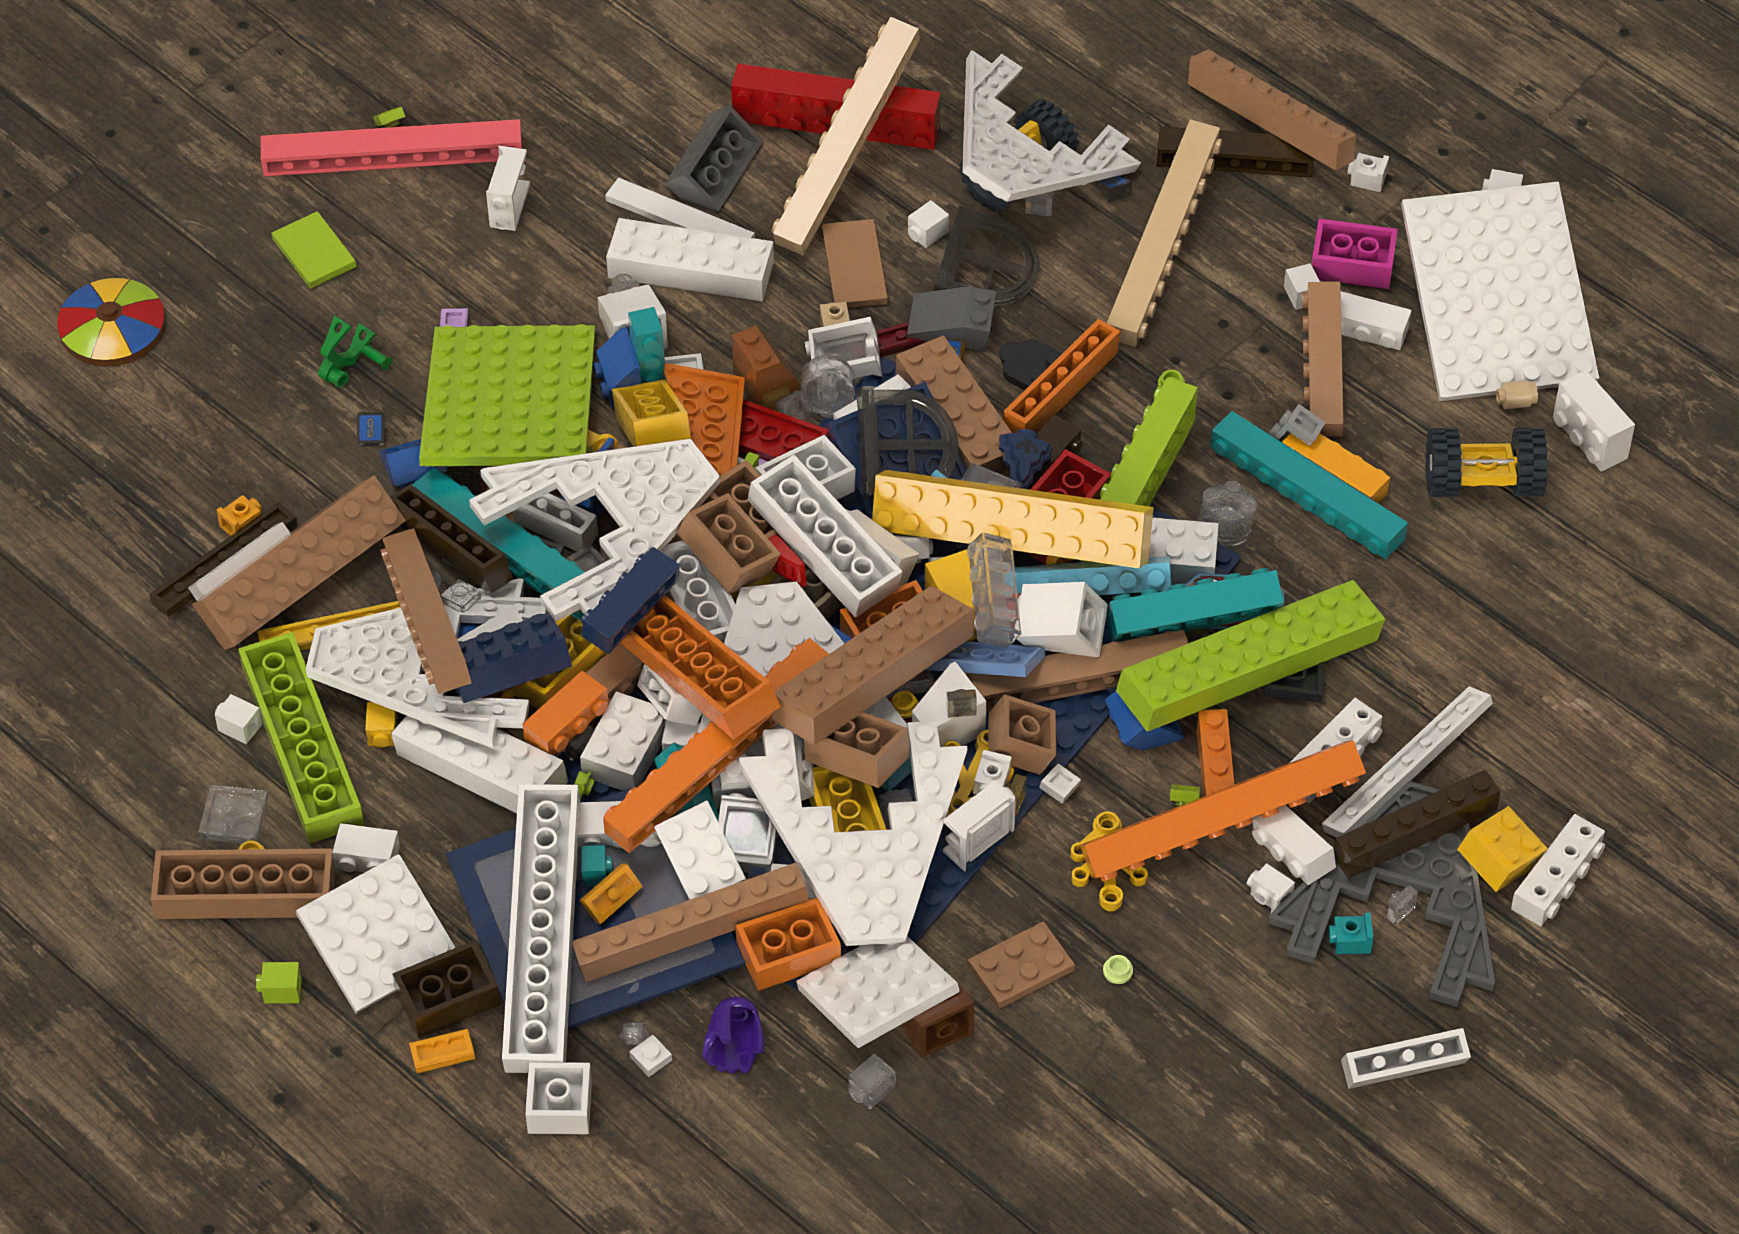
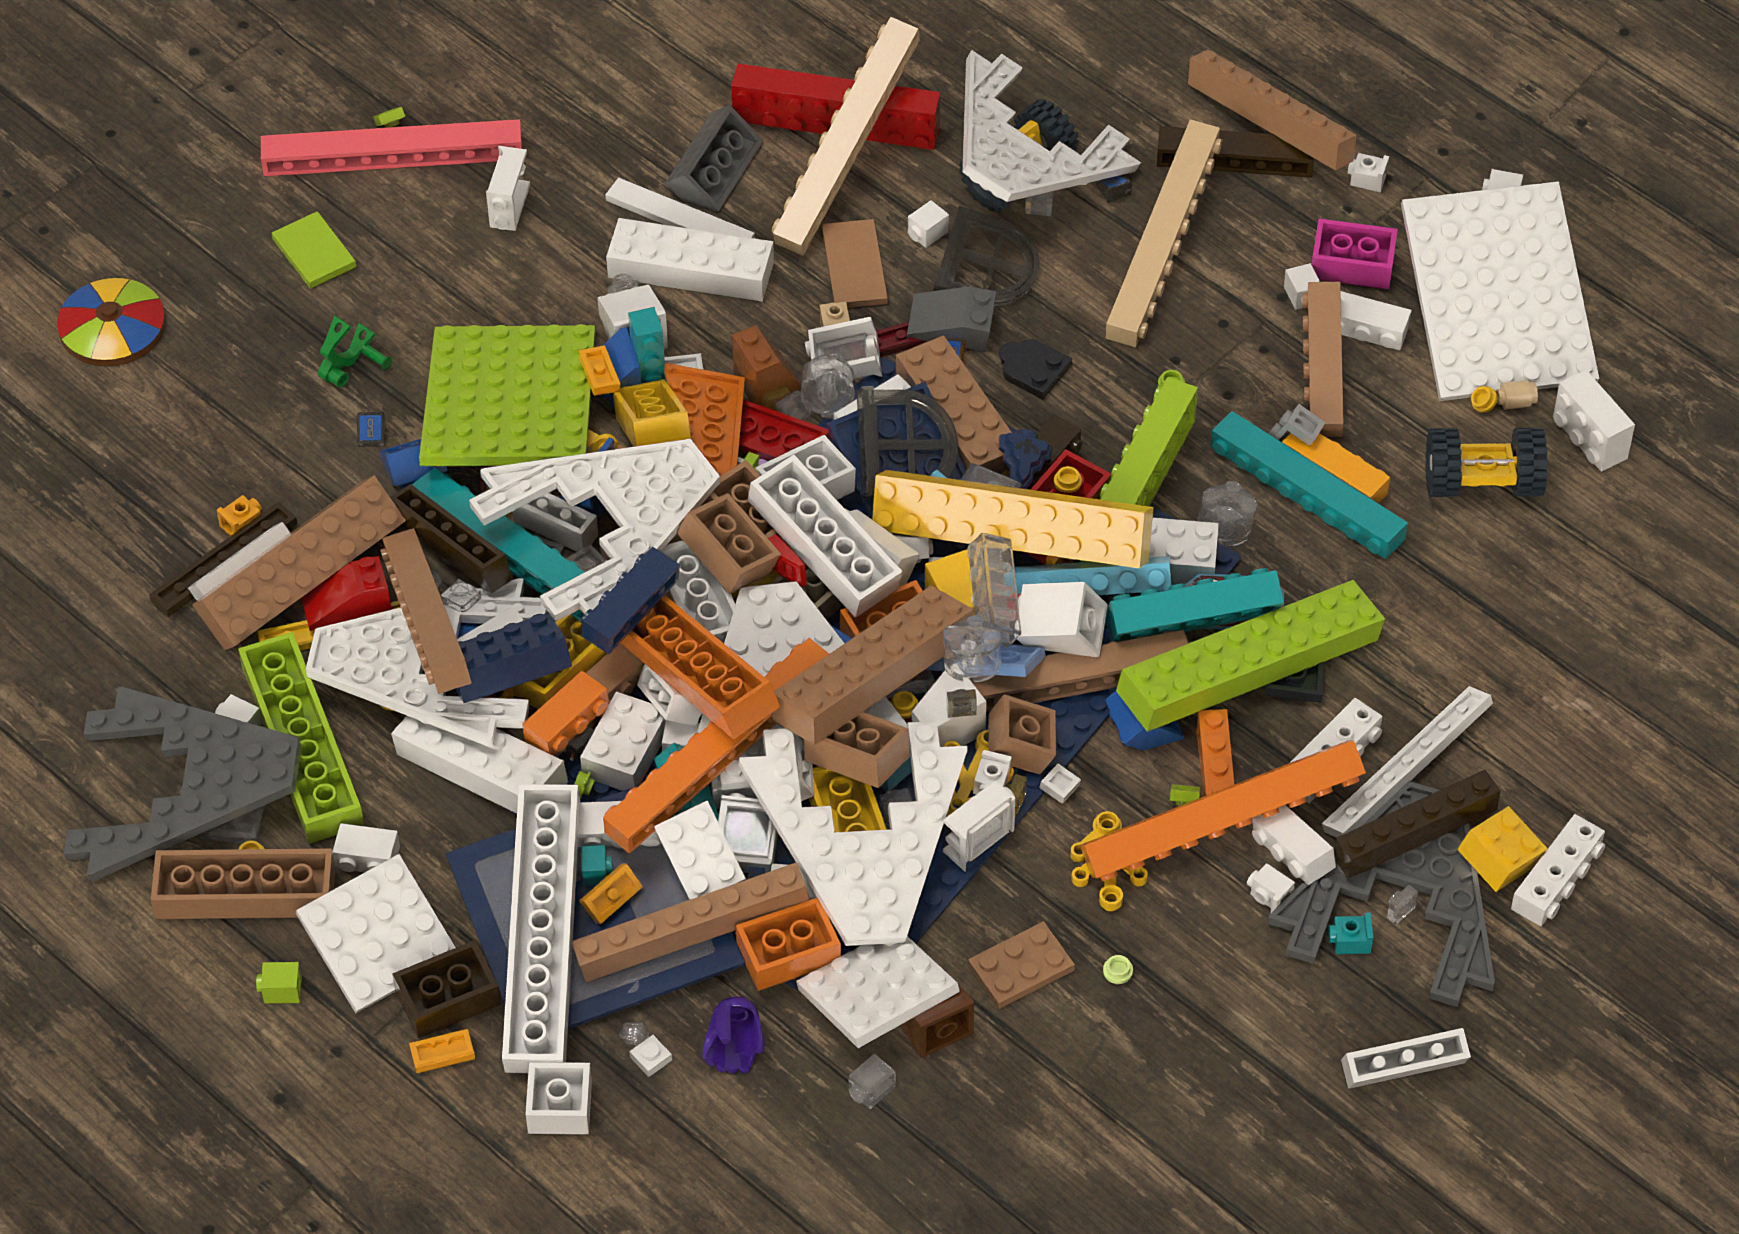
yellow brick [365,702,398,748] -> none
lavender tile [440,308,469,327] -> none
orange brick [1003,319,1120,433] -> none
none -> dark grey wing [63,687,302,881]
none -> red slope [301,556,392,631]
none -> light orange plate [579,345,620,396]
none -> clear brick [943,615,1001,682]
none -> yellow plate [1054,466,1082,493]
none -> yellow plate [1471,386,1498,413]

